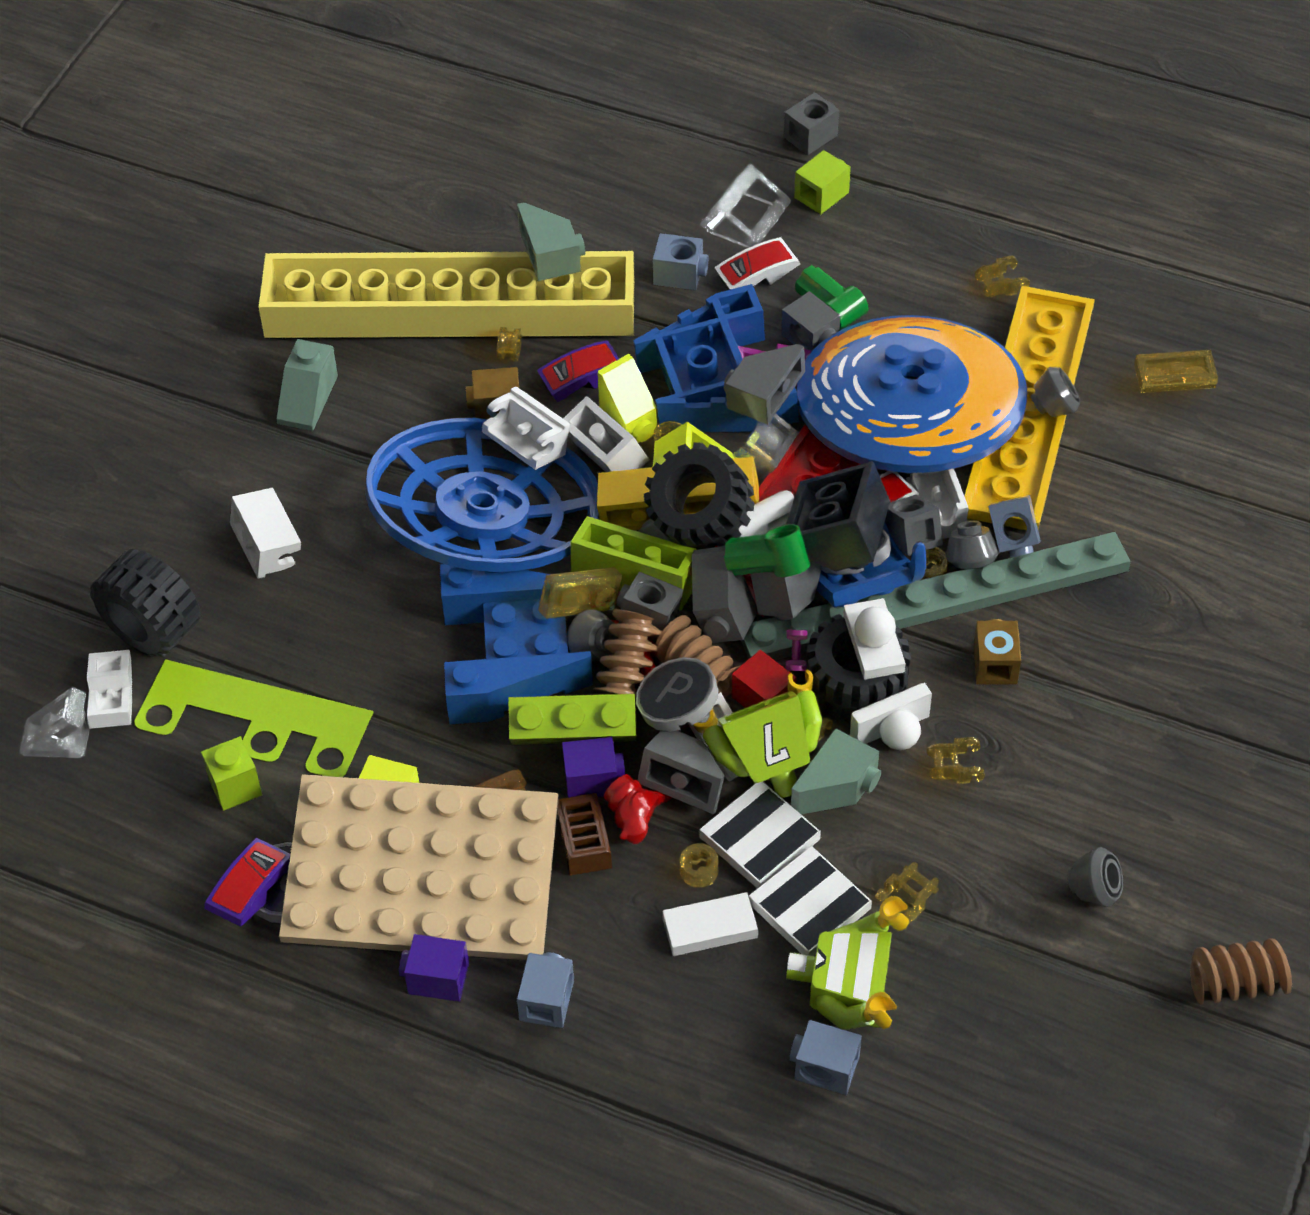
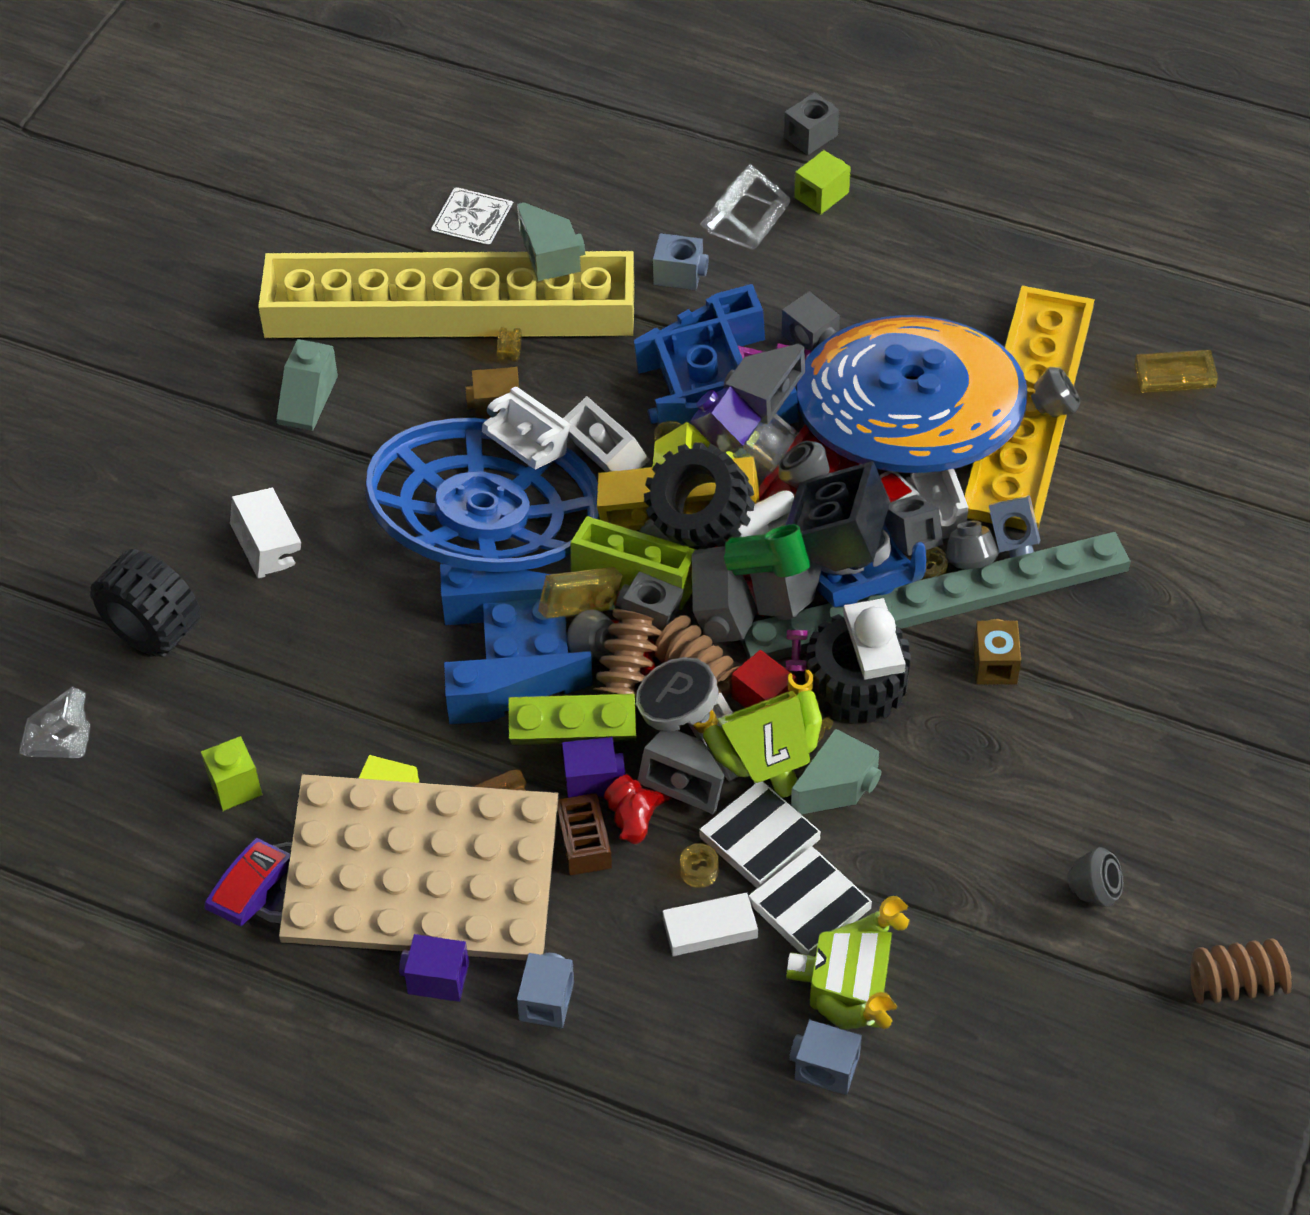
white slope [87,650,132,729] -> none
lime piece [134,659,374,777] -> none
slope [537,340,619,402] -> none
slope [597,354,657,443] -> none
slope [714,237,800,290] -> none
green piece [795,265,869,331] -> none
white tile [850,683,932,750] -> none
clear yellow piece [875,862,939,923] -> none
clear yellow piece [926,737,985,784] -> none
clear yellow piece [974,256,1030,297] -> none
none -> white sticker [431,188,513,245]
none -> dark purple brick [690,386,762,452]
none -> dark grey cone [778,441,830,489]

